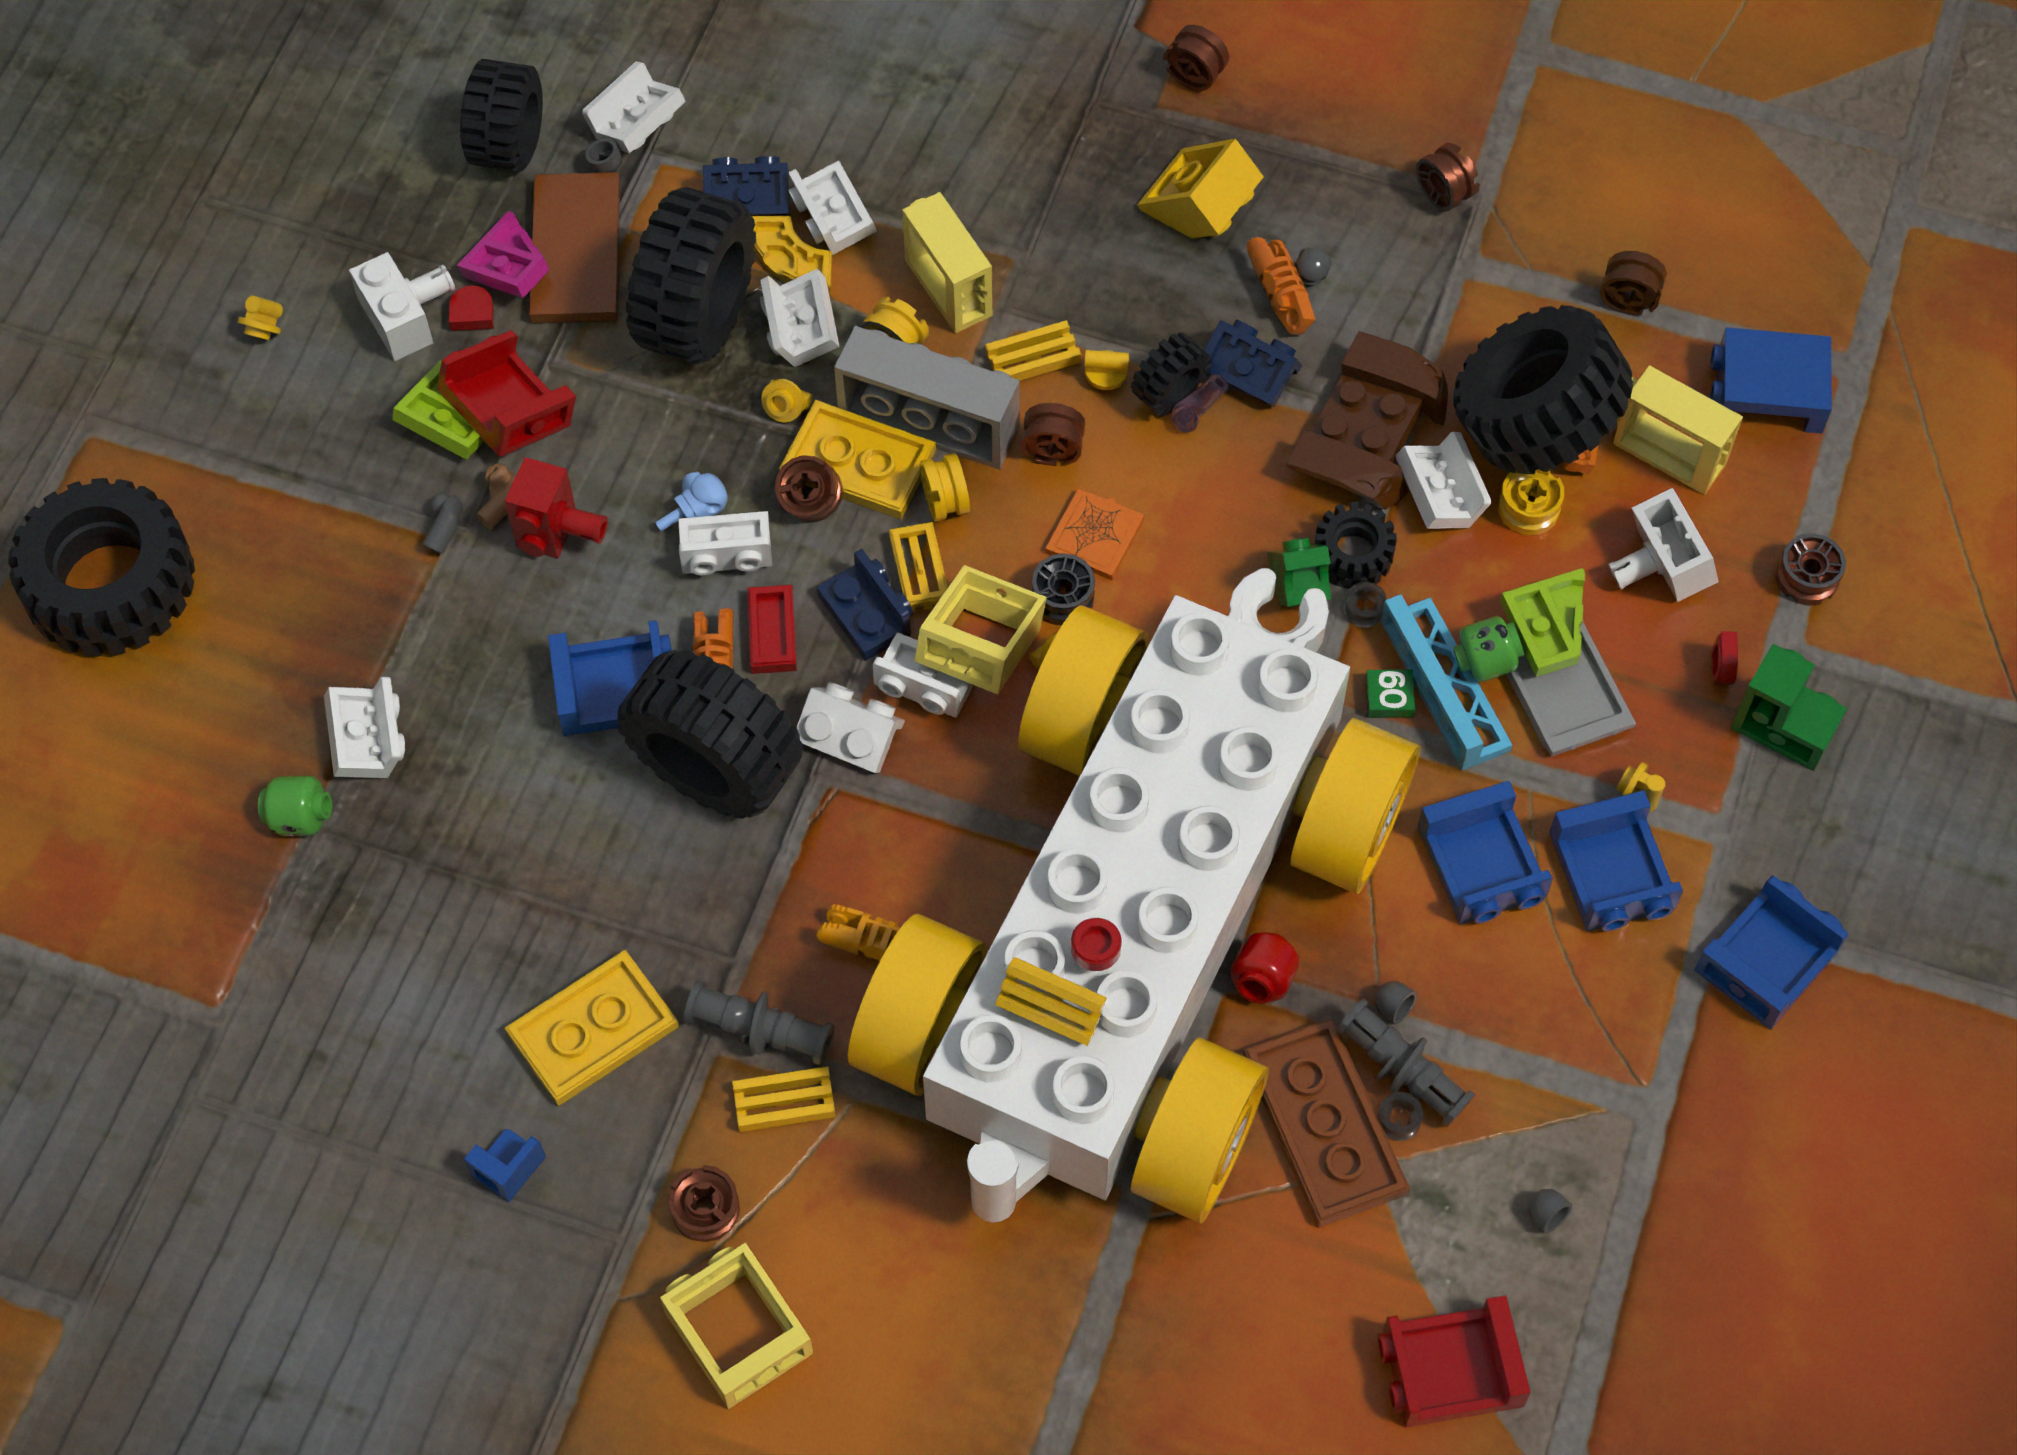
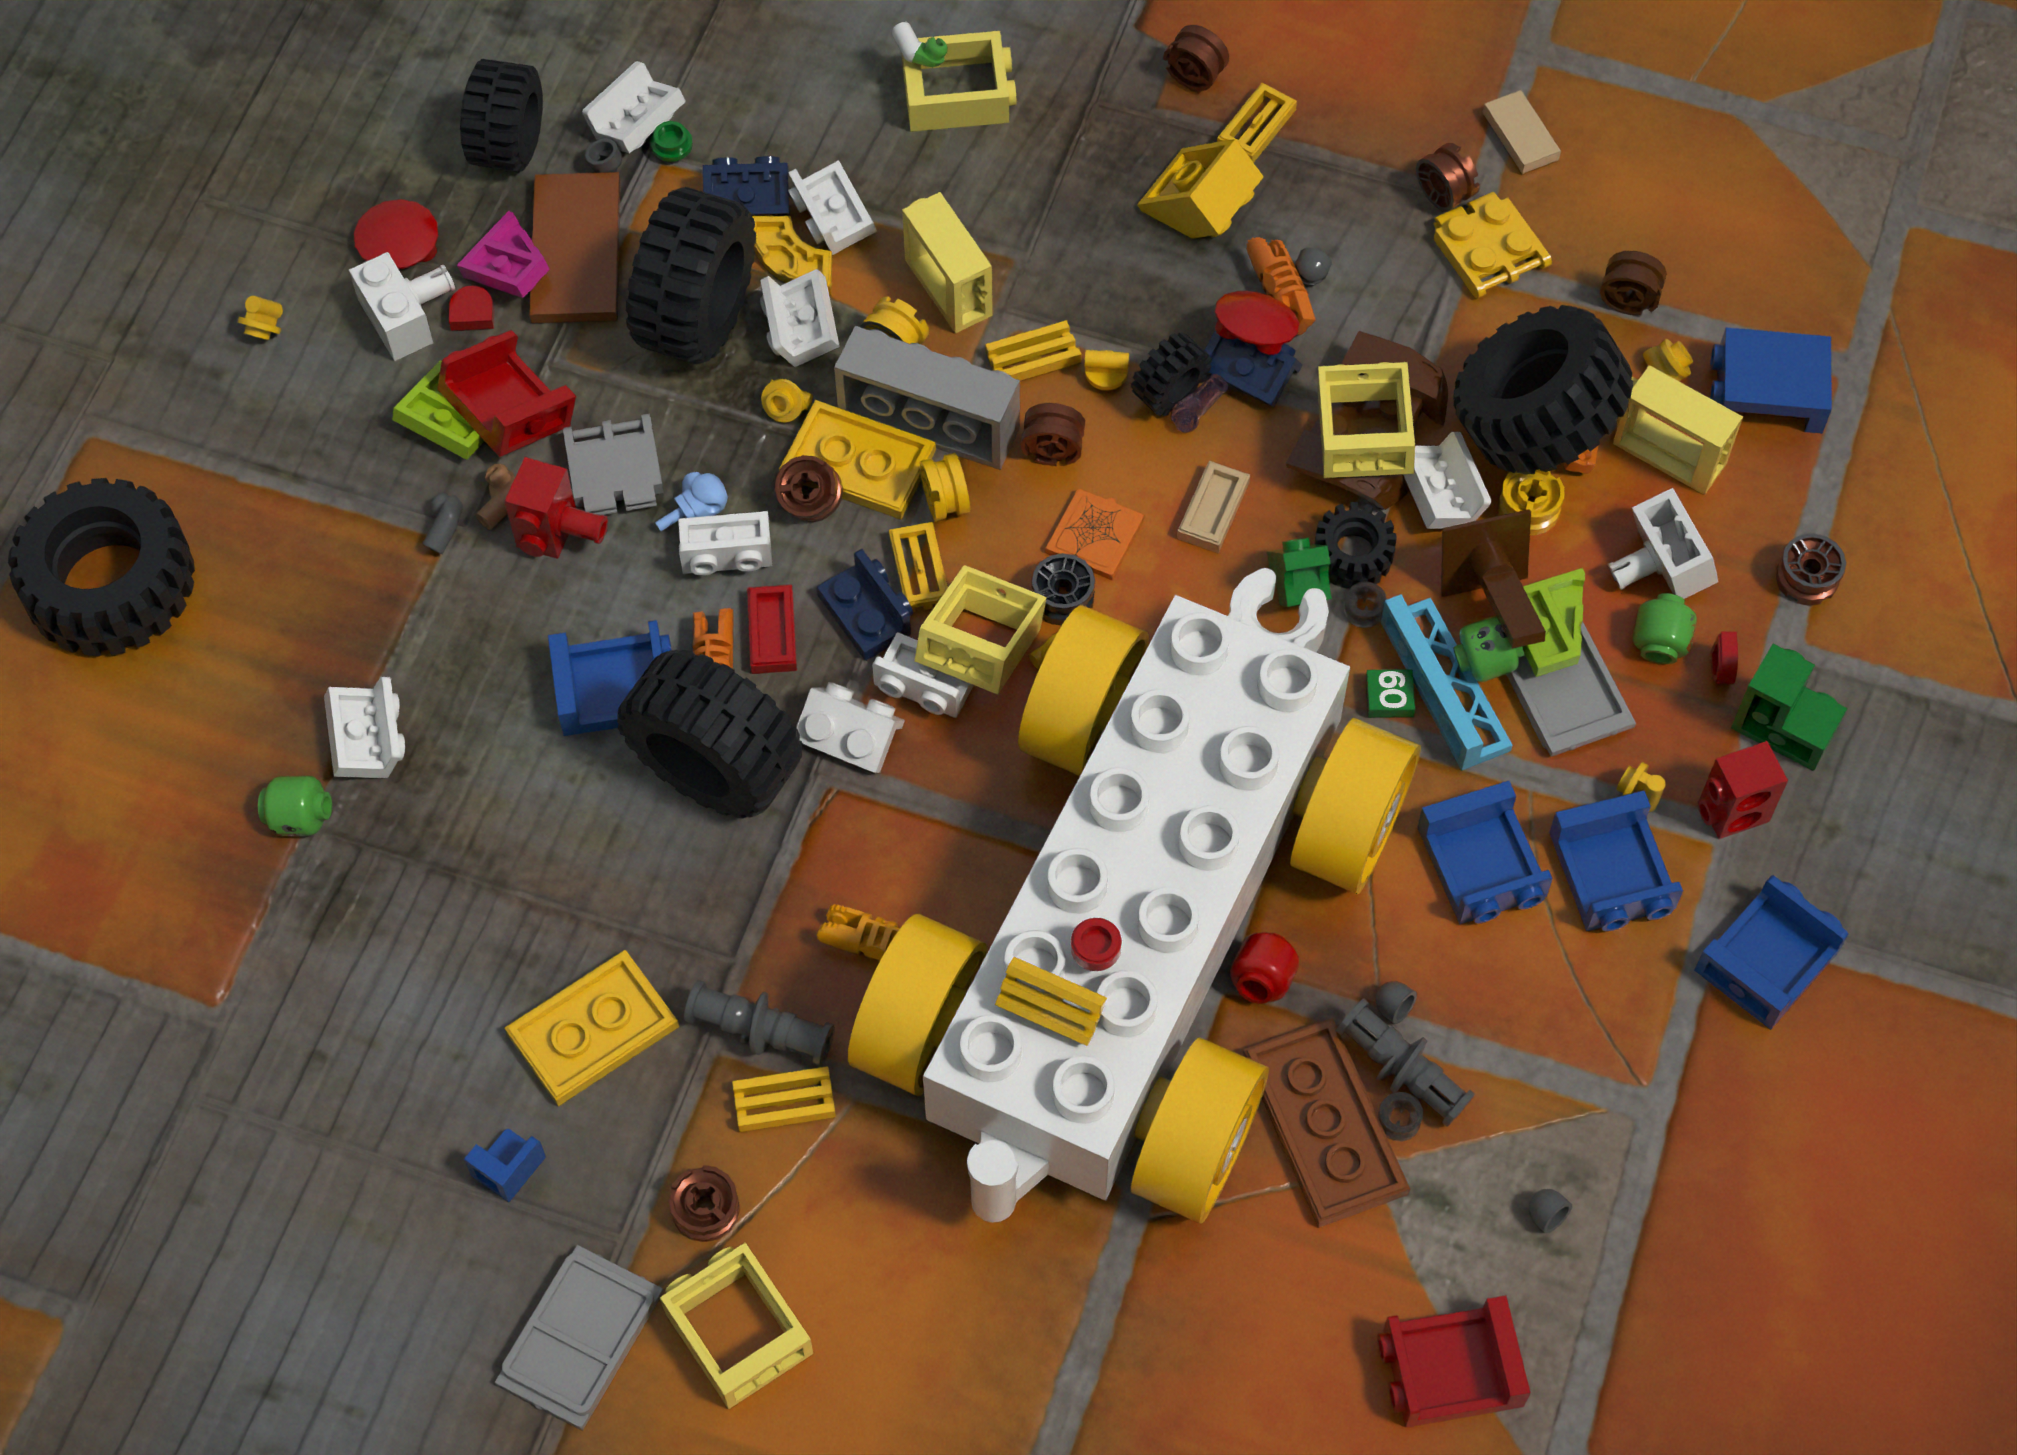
none -> red dish [354,199,439,269]
none -> light grey piece [494,1245,664,1431]
none -> light grey plate [563,413,664,515]
none -> green plate [650,121,693,162]
none -> arm [891,22,948,68]
none -> light yellow window [902,31,1017,132]
none -> tan tile [1177,461,1250,553]
none -> red dish [1215,291,1299,355]
none -> yellow tile [1217,83,1297,163]
none -> light yellow window [1318,362,1415,478]
none -> yellow plate [1433,192,1552,299]
none -> reddish brown piece [1441,509,1546,649]
none -> tan tile [1483,90,1561,174]
none -> bright green head [1633,593,1697,664]
none -> yellow plate [1643,339,1693,381]
none -> red brick [1698,741,1788,839]

